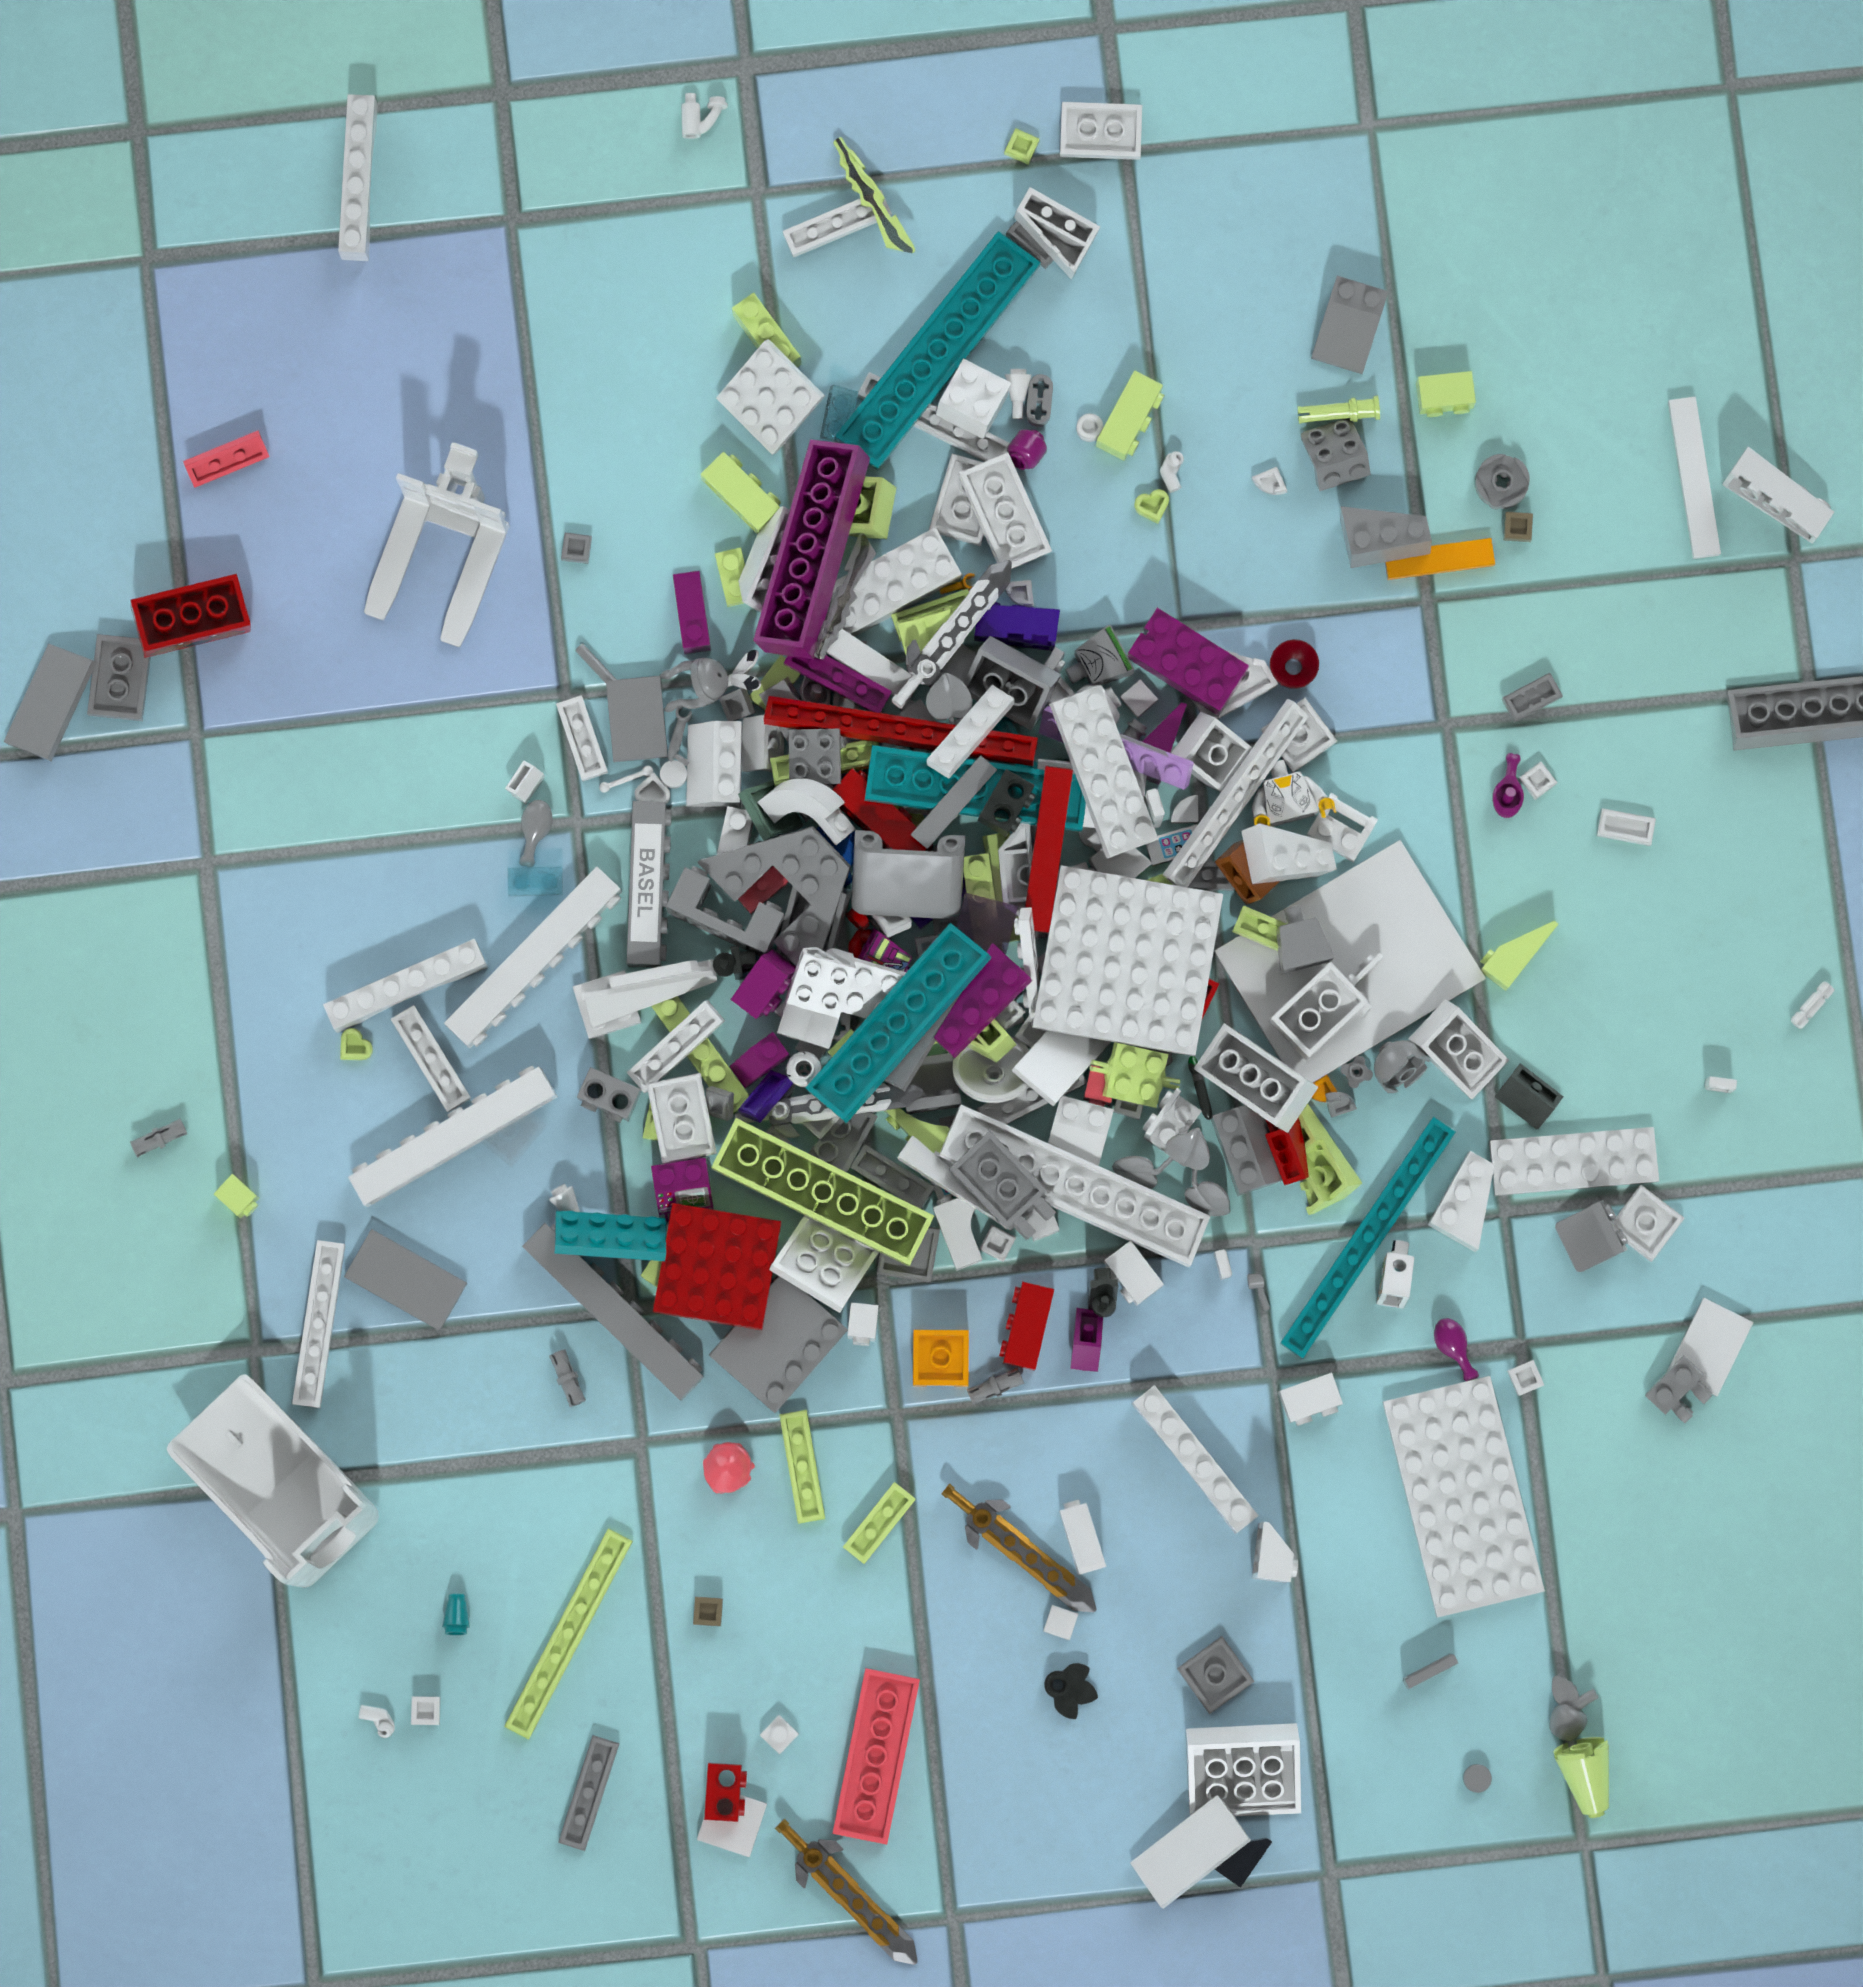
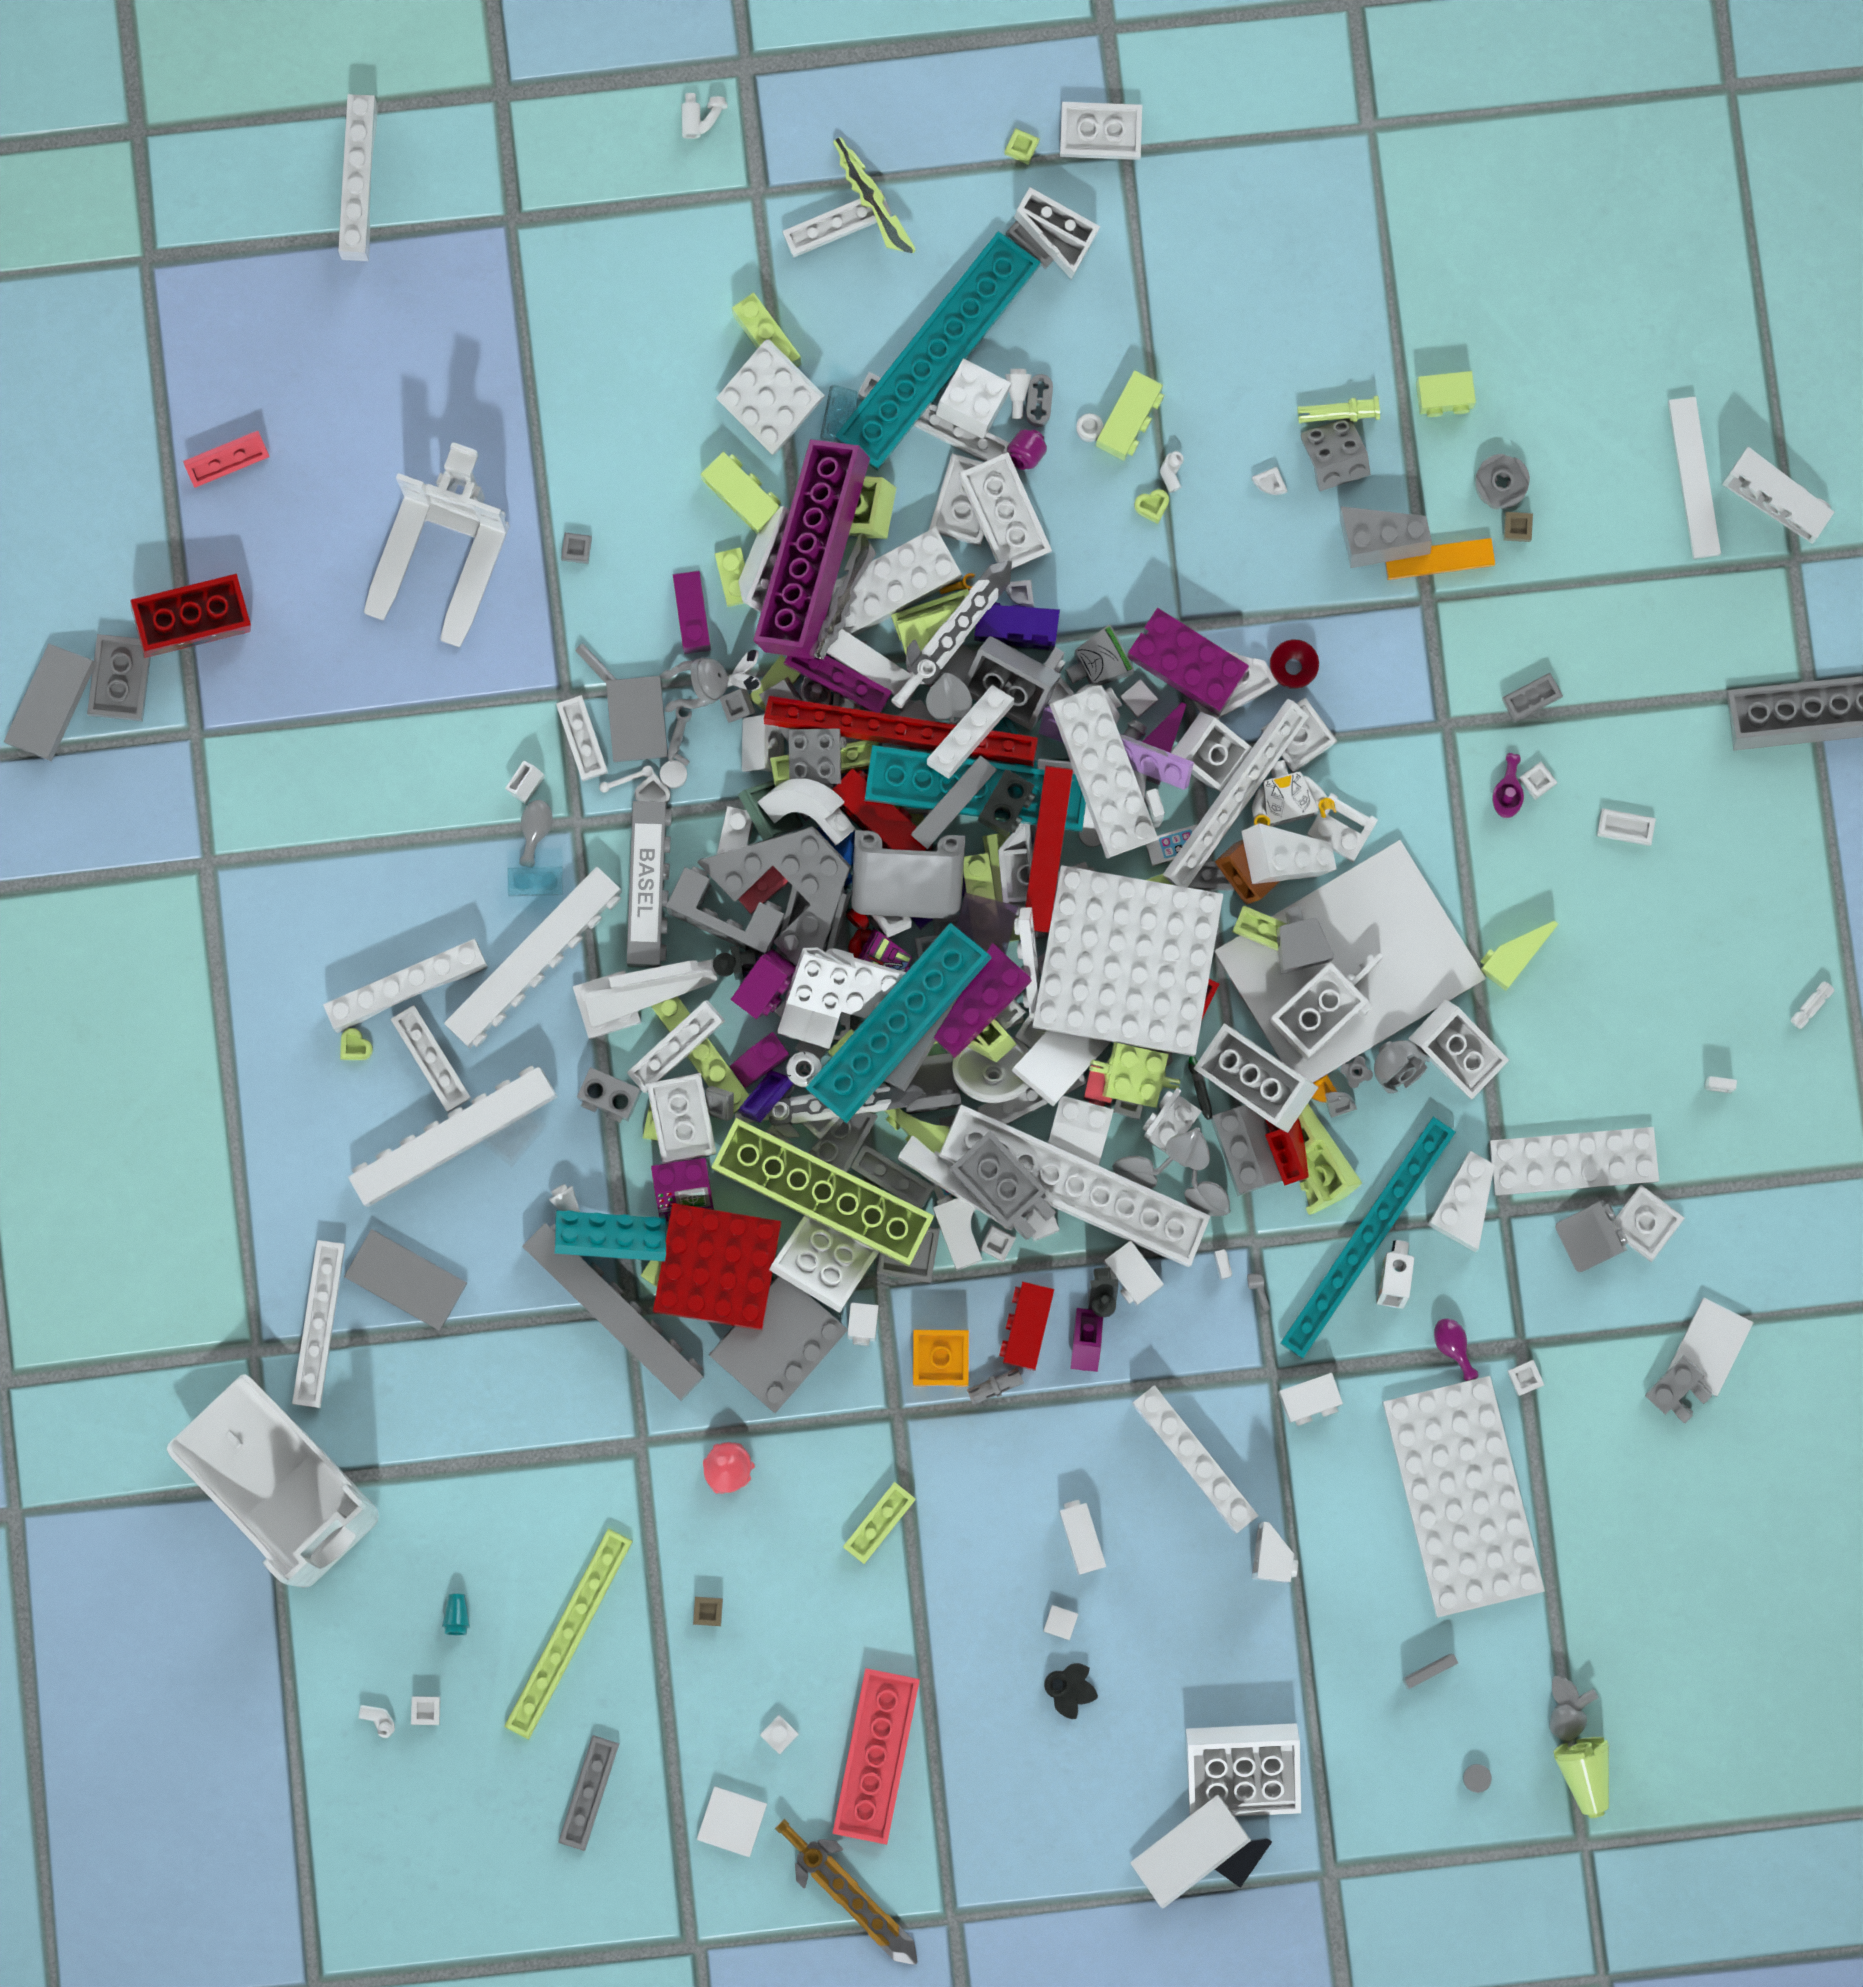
light grey pin [130,1119,187,1158] -> none
yellowish green brick [214,1174,259,1218] -> none
light grey pin [549,1349,586,1407] -> none
white slope [686,721,742,807] -> none
red brick [704,1763,747,1822] -> none
yellowish green tile [779,1410,825,1524] -> none
sword [941,1483,1097,1612] -> none
white torso [1087,832,1152,878] -> none
white tile [1171,795,1198,823] -> none
light grey tile [1177,1636,1255,1714] -> none
light grey slope [1311,276,1389,374] -> none
pearl dark grey panel [1495,1063,1564,1129] -> none

